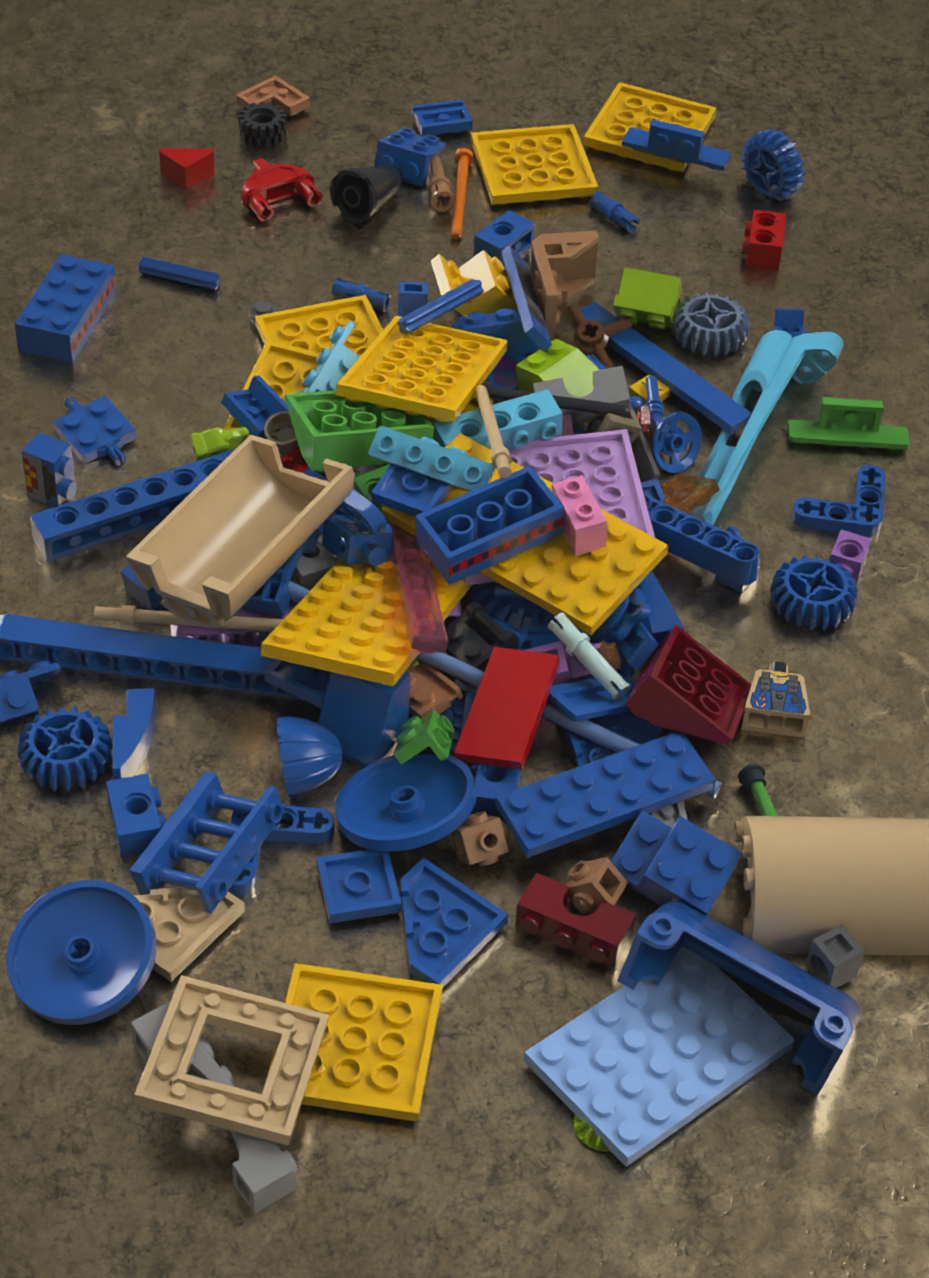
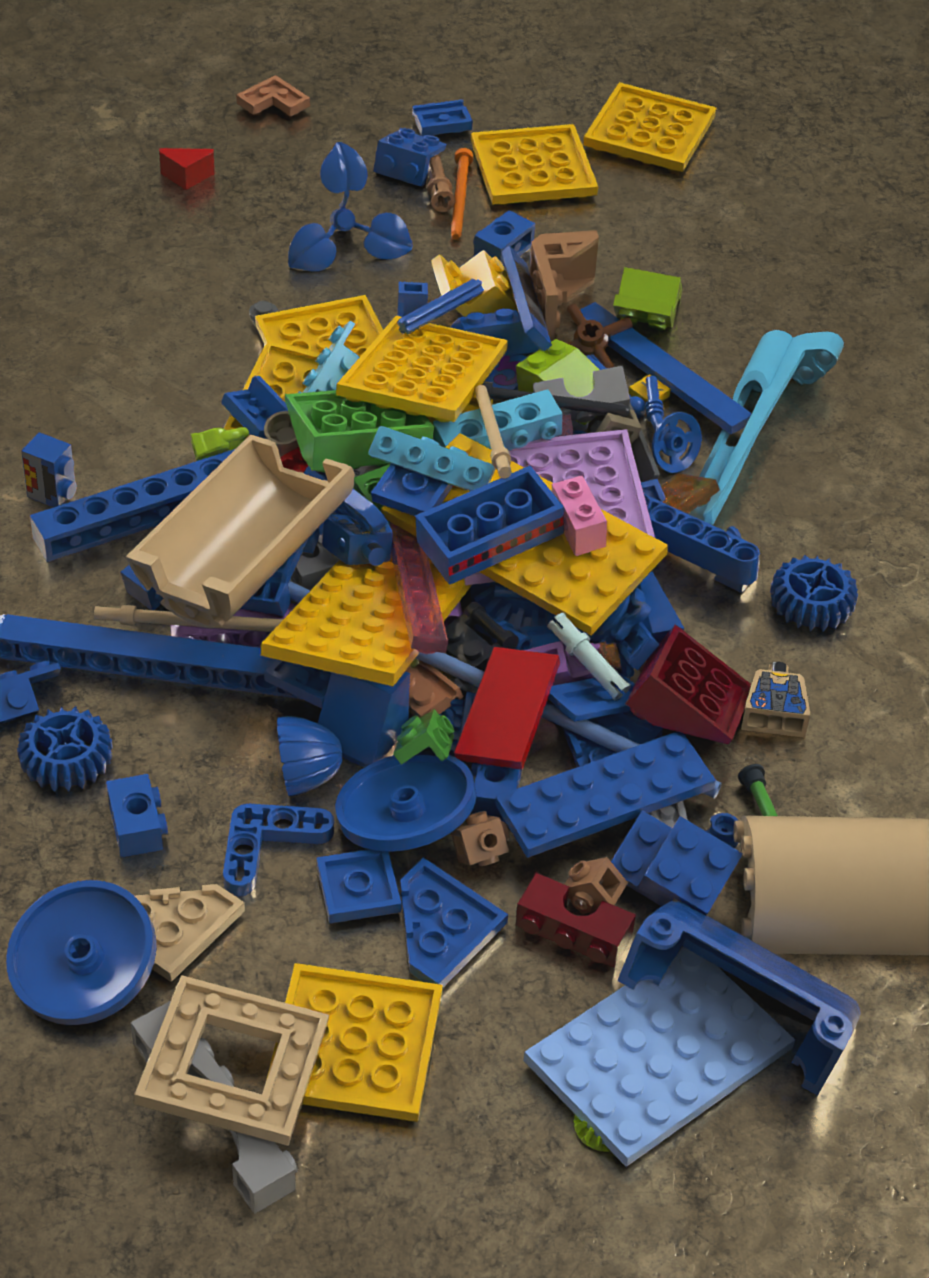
blue brick [15,254,117,363] -> none
blue plate [53,395,137,466] -> none
blue slope [113,688,156,780] -> none
blue fence [129,772,284,913] -> none
blue axle [138,257,220,290] -> none
black tyre [239,102,287,147] -> none
red connector [241,158,323,221] -> none
black cone [330,165,402,223] -> none
blue pin [332,278,391,312] -> none
blue pin [589,191,640,233] -> none
blue bracket [622,119,731,171] -> none
clear red tile [633,406,651,436] -> none
sand blue gear [672,292,750,357] -> none
blue gear [740,128,806,201] -> none
red brick [742,210,786,269] -> none
blue bracket [773,308,808,337] -> none
bright green bracket [788,397,910,450] -> none
blue beam [791,465,885,536] -> none
dark grey brick [806,925,865,988] -> none
medium lavender brick [830,530,871,585] -> none
none -> blue plant [288,142,413,271]
none -> blue plate [706,813,738,848]

